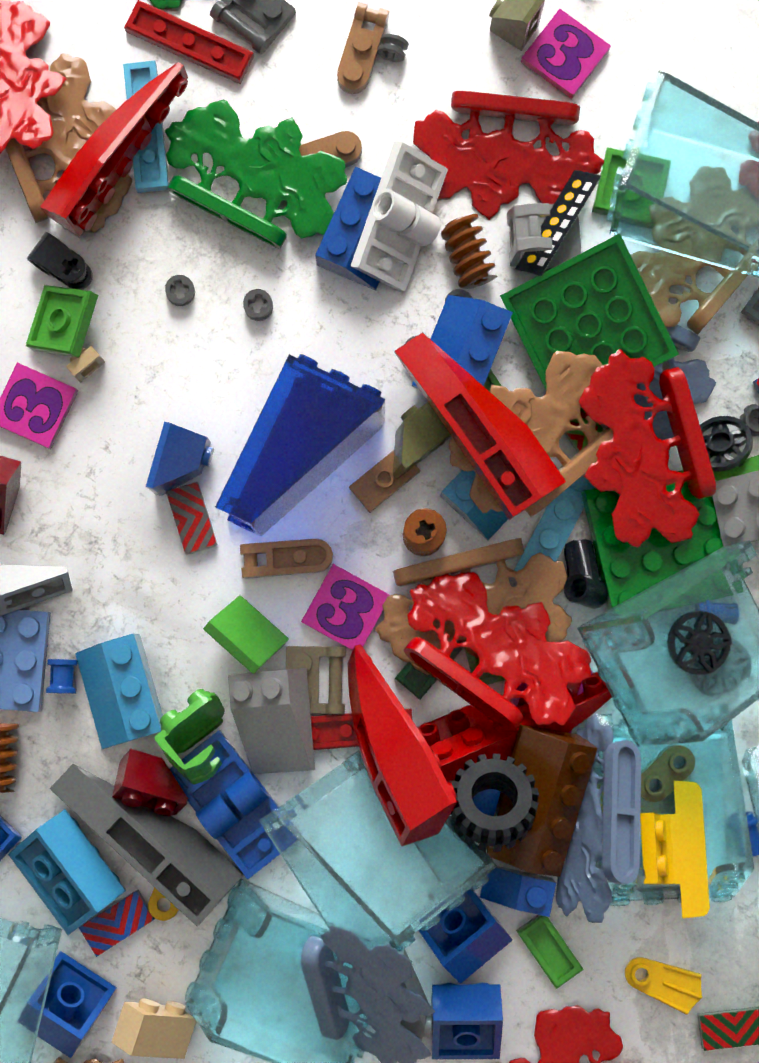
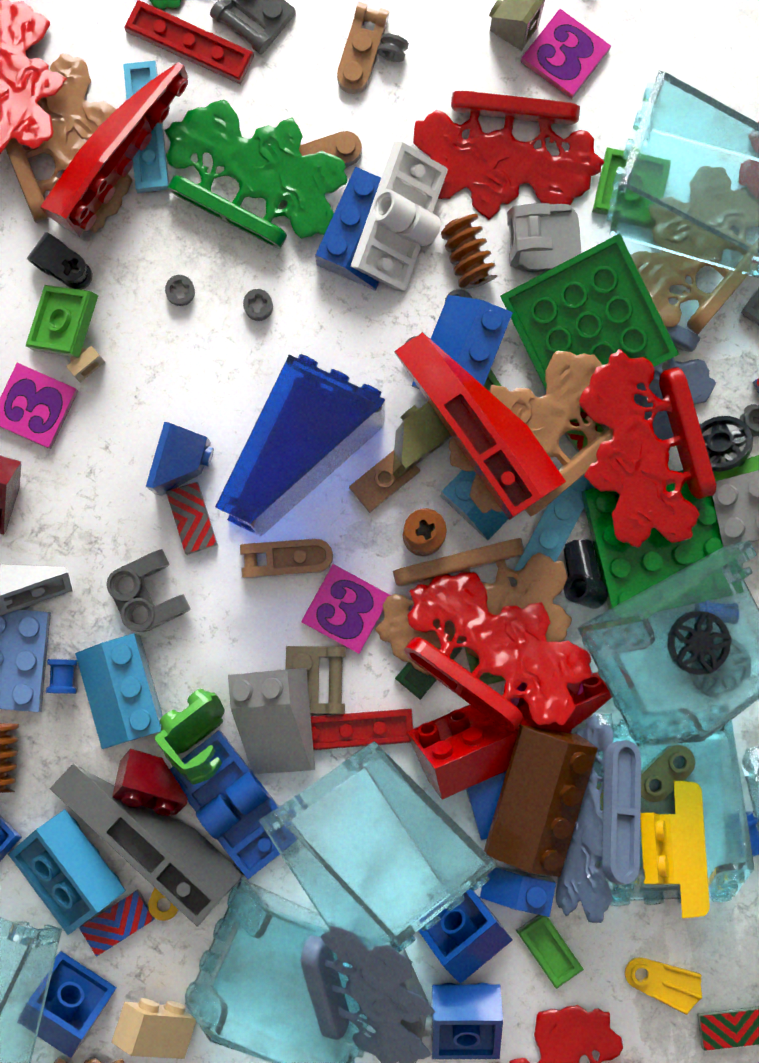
bright green tile [203,595,289,674] -> none
red wedge [347,644,457,847] -> none
black tyre [449,753,539,852] -> none
black sticker [515,170,602,276] -> none
none -> dark grey piece [106,549,191,632]

